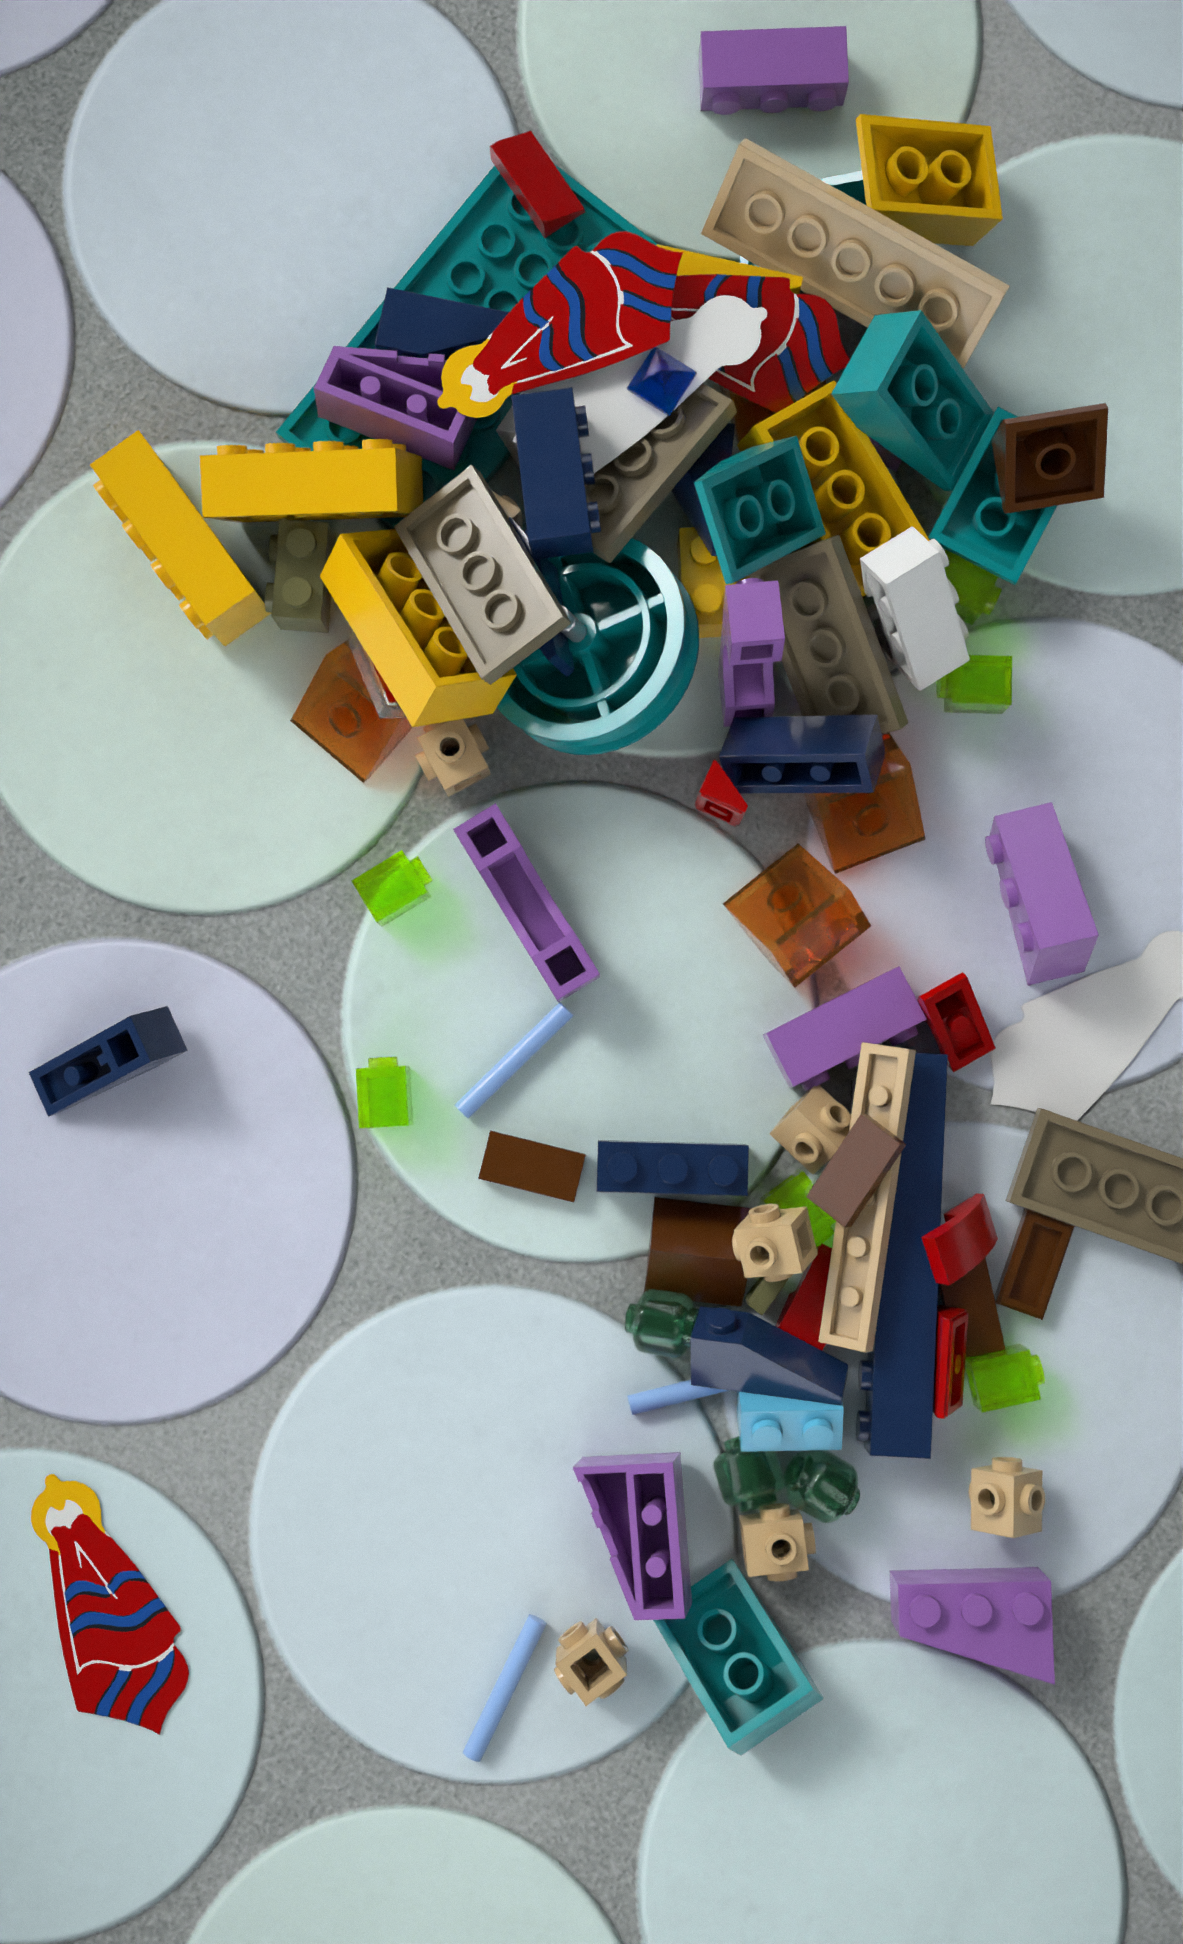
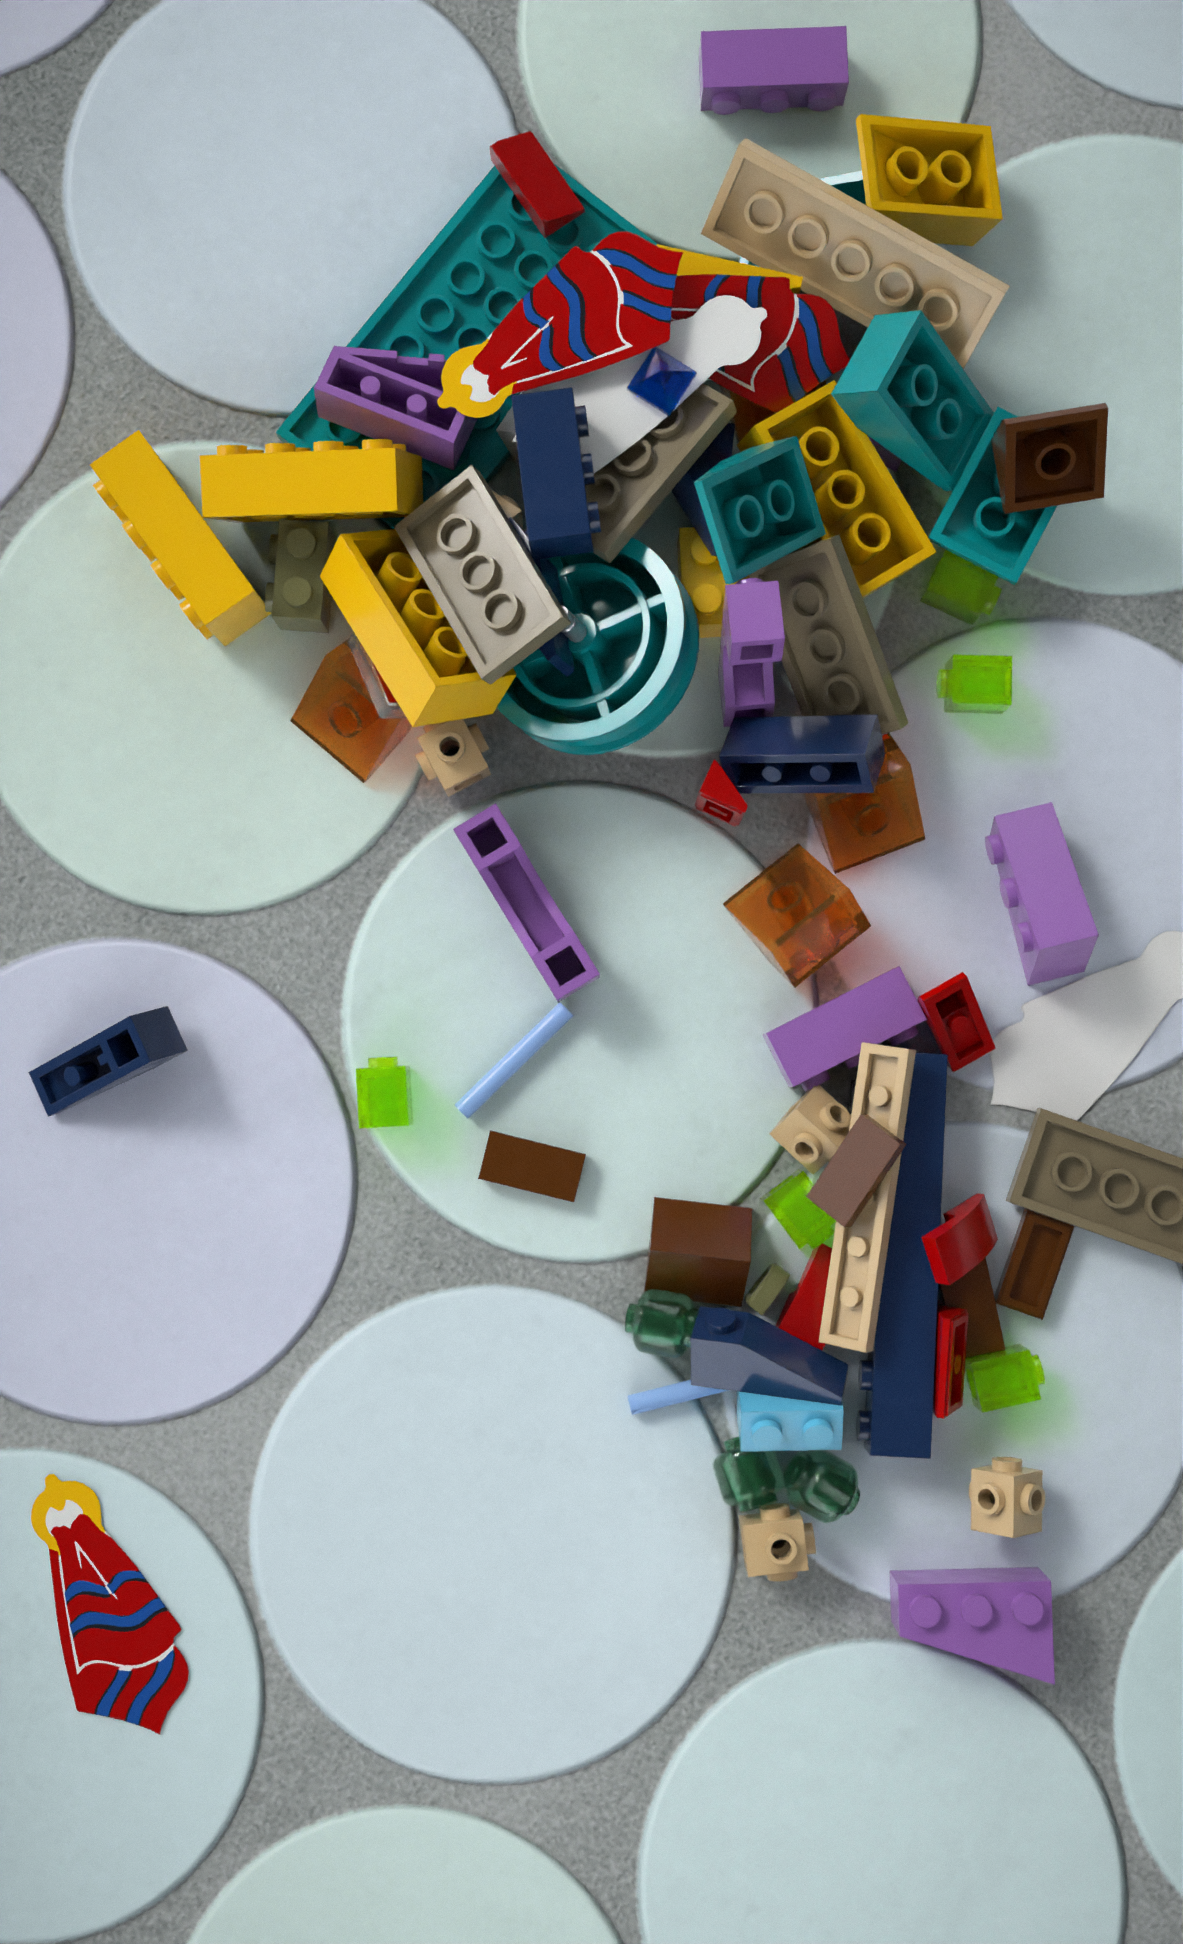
clear neon green brick [351,850,433,927] -> none
dark blue slope [375,287,509,360] -> none
light blue bar [463,1614,547,1762] -> none
tan brick [554,1618,629,1706] -> none
medium lavender wedge [573,1452,692,1620] -> none
dark blue brick [596,1140,749,1196] -> none
teal slope [653,1559,824,1756] -> none
tan brick [732,1204,818,1282] -> none
white wedge [860,526,970,691] -> none

